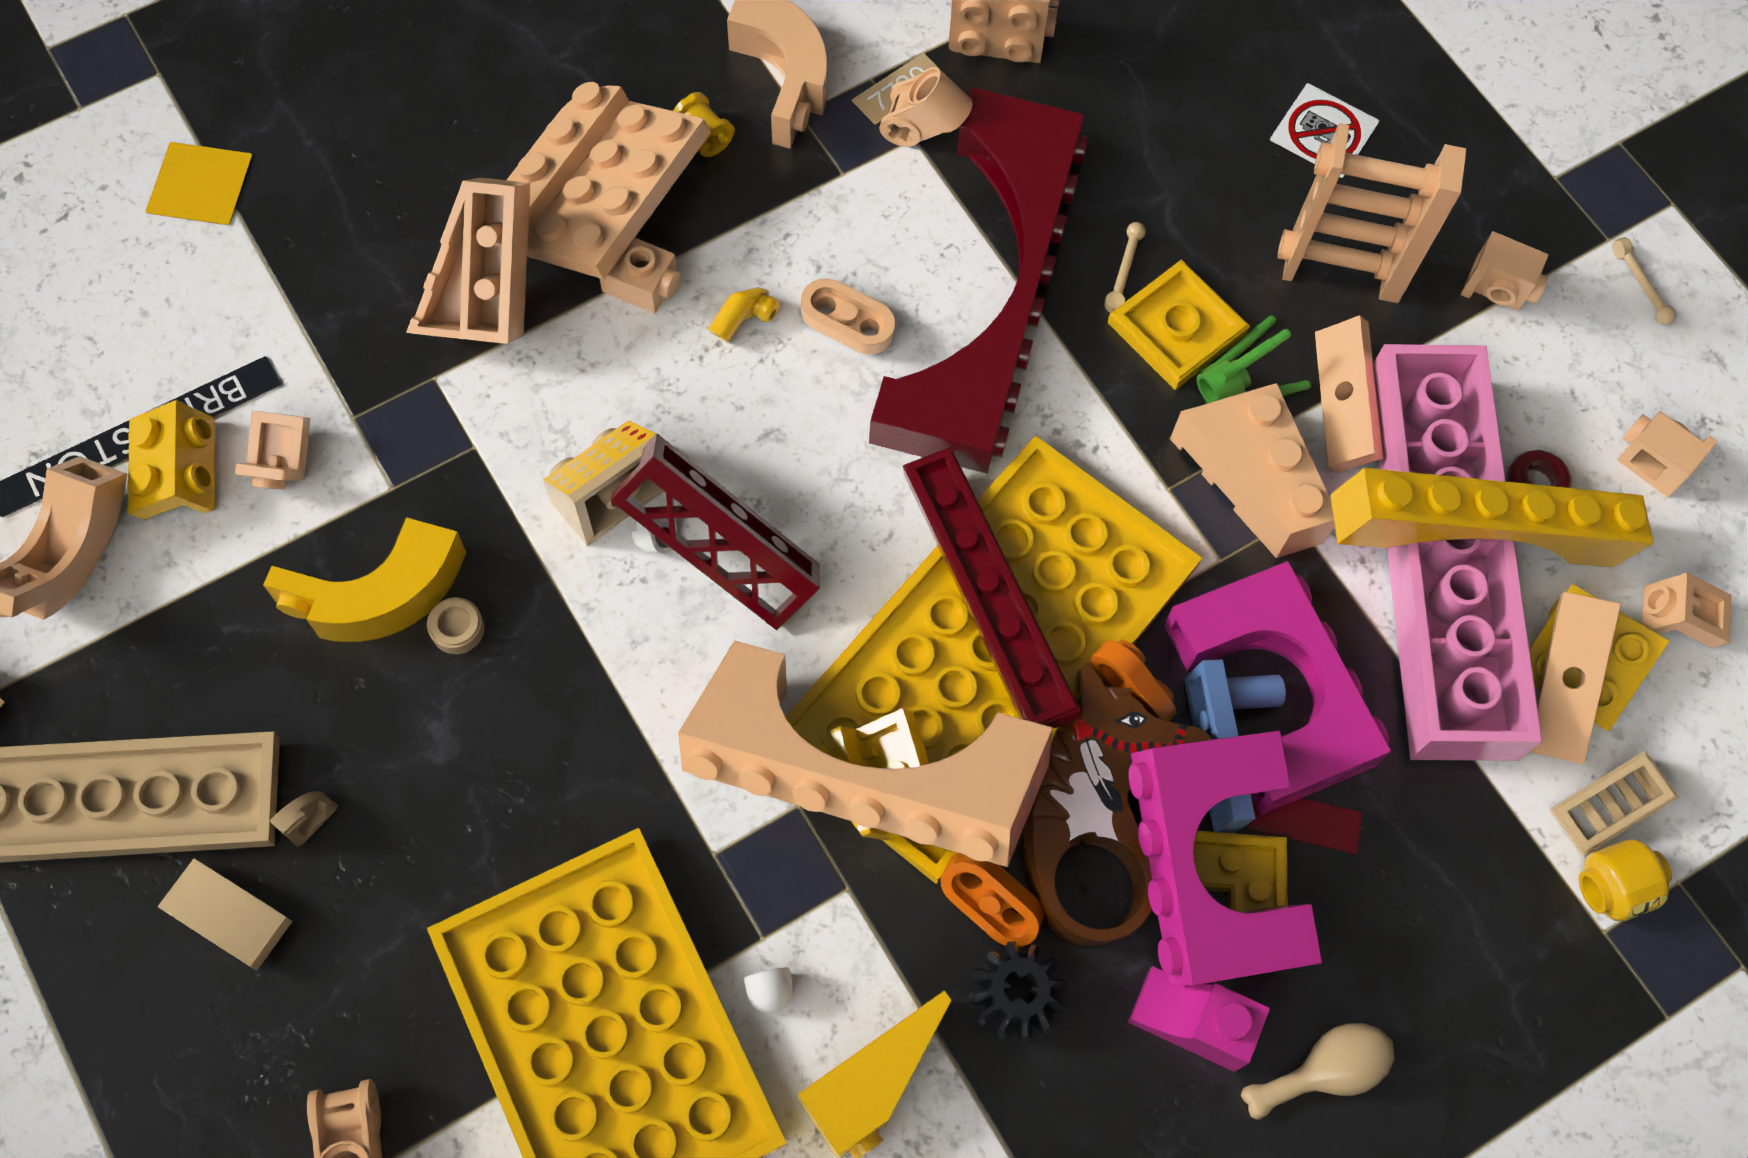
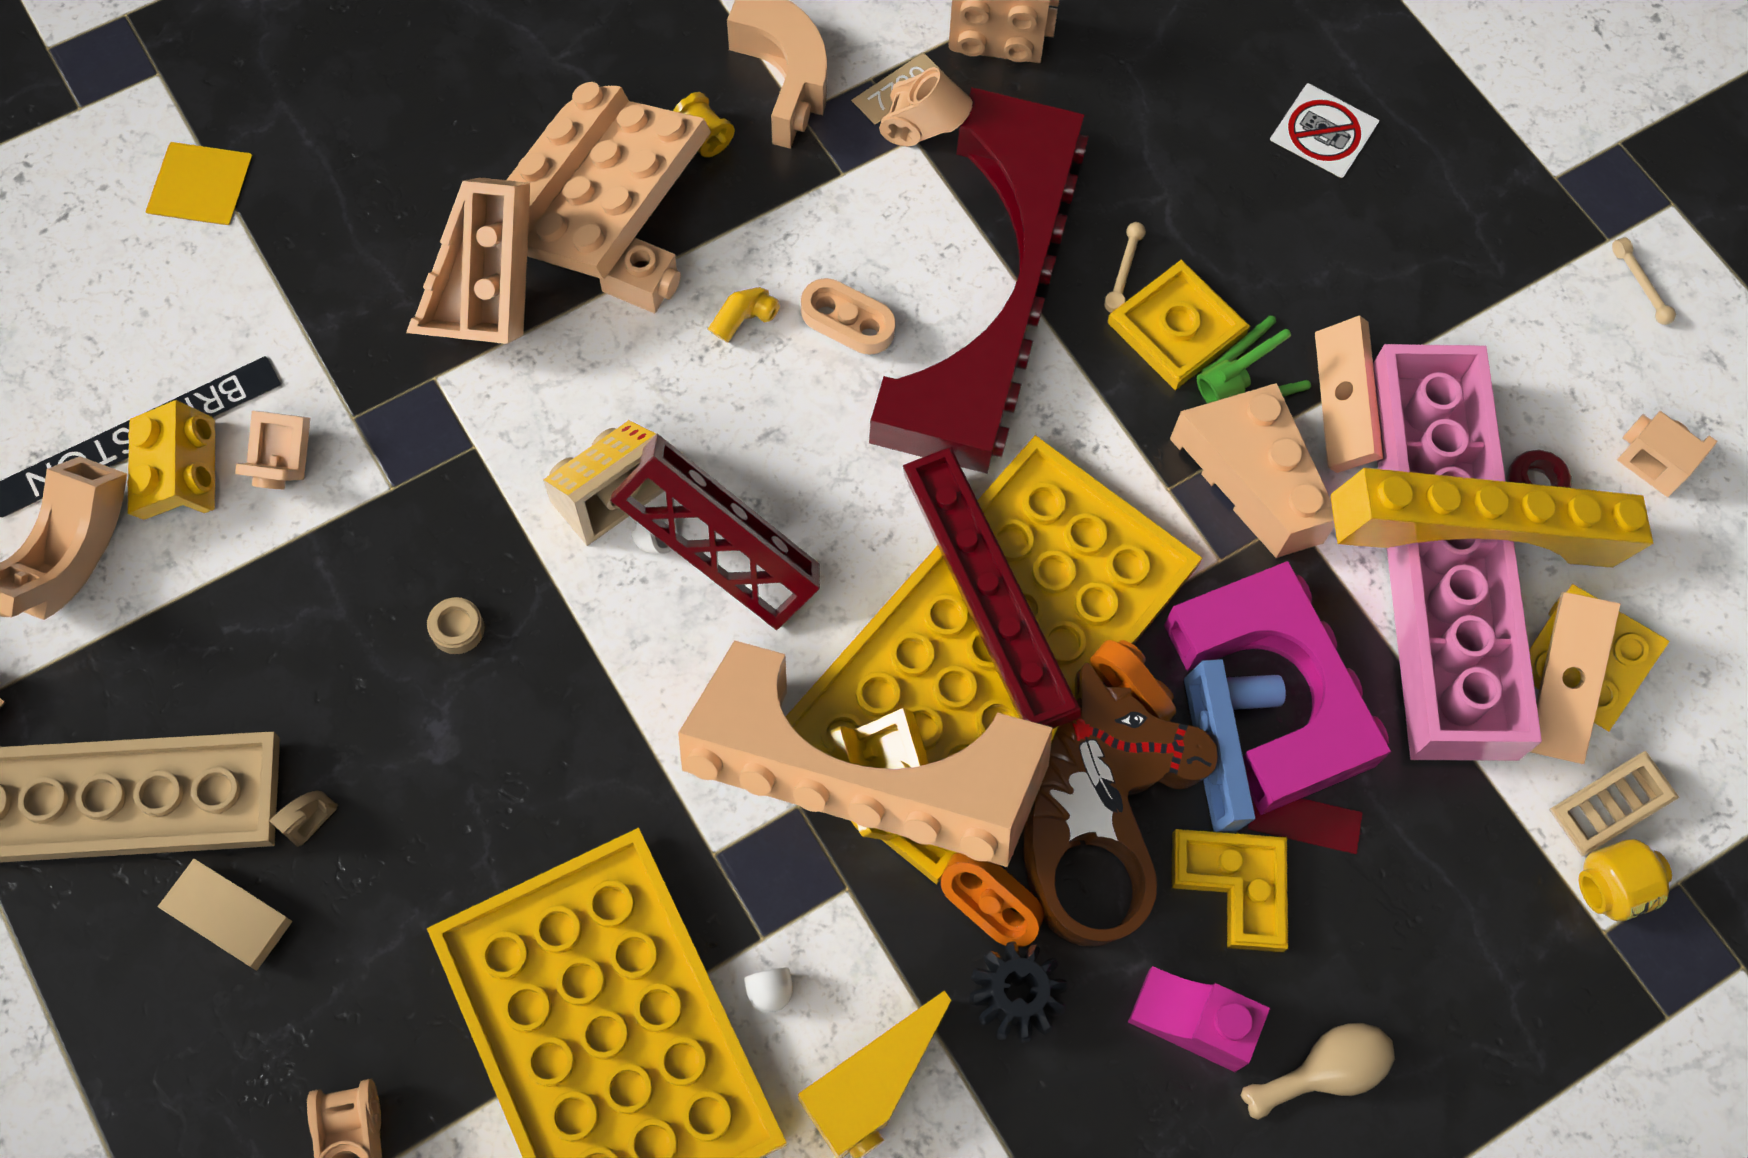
yellow arch [263,517,466,642] -> none
dark pink arch [1129,731,1322,986] -> none
light nougat fence [1278,123,1466,303] -> none
light nougat brick [1460,231,1549,310] -> none
light nougat bracket [1642,573,1732,648] -> none

